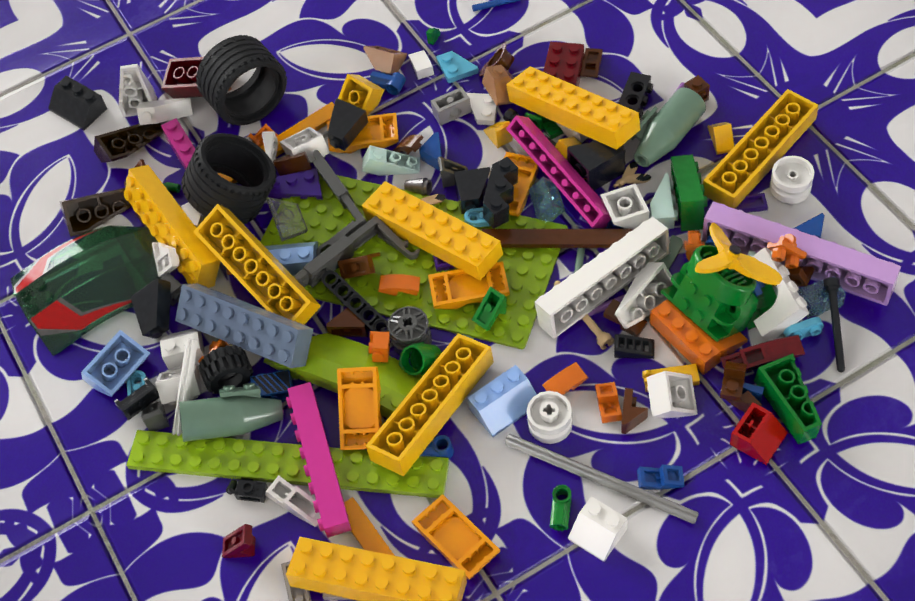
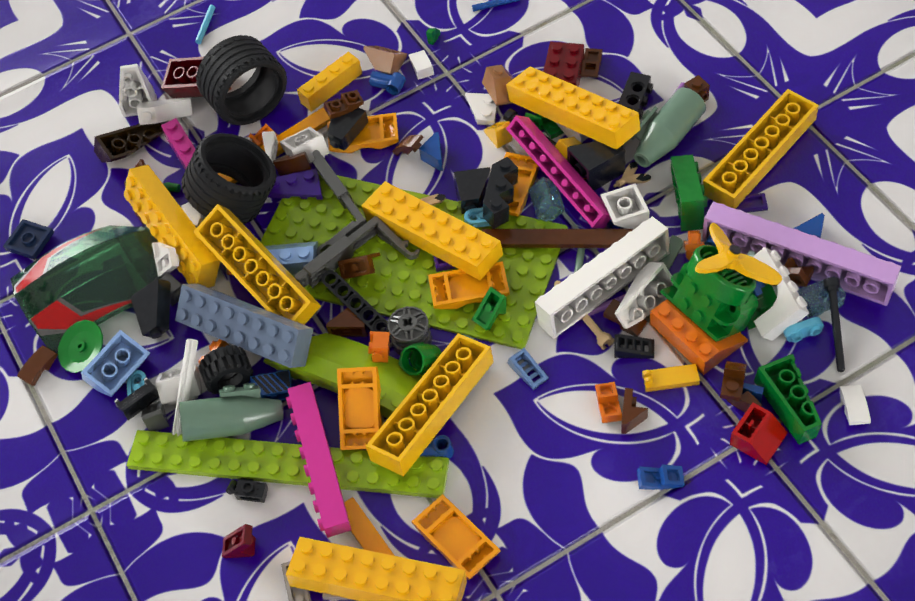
black slope [48,76,107,130] -> none
dark brown wedge [59,188,132,237] -> none
white slope [160,328,205,369] -> none
white slope [265,475,321,527] -> none
clear slope [266,197,308,241] -> none
yellow slope [338,74,385,115] -> none
light aqua slope [362,145,420,176] -> none
orange slope [378,274,420,296] -> none
flat silver cone [404,178,432,196] -> none
light grey brick [431,87,471,126] -> none
medium azure wing [436,51,479,83] -> none
dark grey slope [438,156,468,188] -> none
light blue slope [467,365,537,437] -> none
reddish brown piece [479,43,515,76] -> none
light grey axle [505,434,698,524] -> none
white wheel [527,391,573,444] -> none
orange slope [542,362,589,395] -> none
green piece [550,485,572,531] -> none
white slope [568,496,628,562] -> none
white slope [647,371,698,419] -> none
light aqua slope [650,173,678,229] -> none
yellow slope [707,122,734,155] -> none
dark red slope [720,335,805,372] -> none
orange hips [767,234,807,269] -> none
white wheel [770,156,814,204] -> none
none -> dark blue plate [3,219,54,260]
none -> reddish brown slope [17,345,58,386]
none -> green piece [58,320,103,373]
none -> medium azure bar [195,5,216,44]
none -> yellow brick [297,52,362,112]
none -> reddish brown slope [324,90,364,119]
none -> medium blue slope [507,348,549,390]
none -> white slope [840,384,871,425]

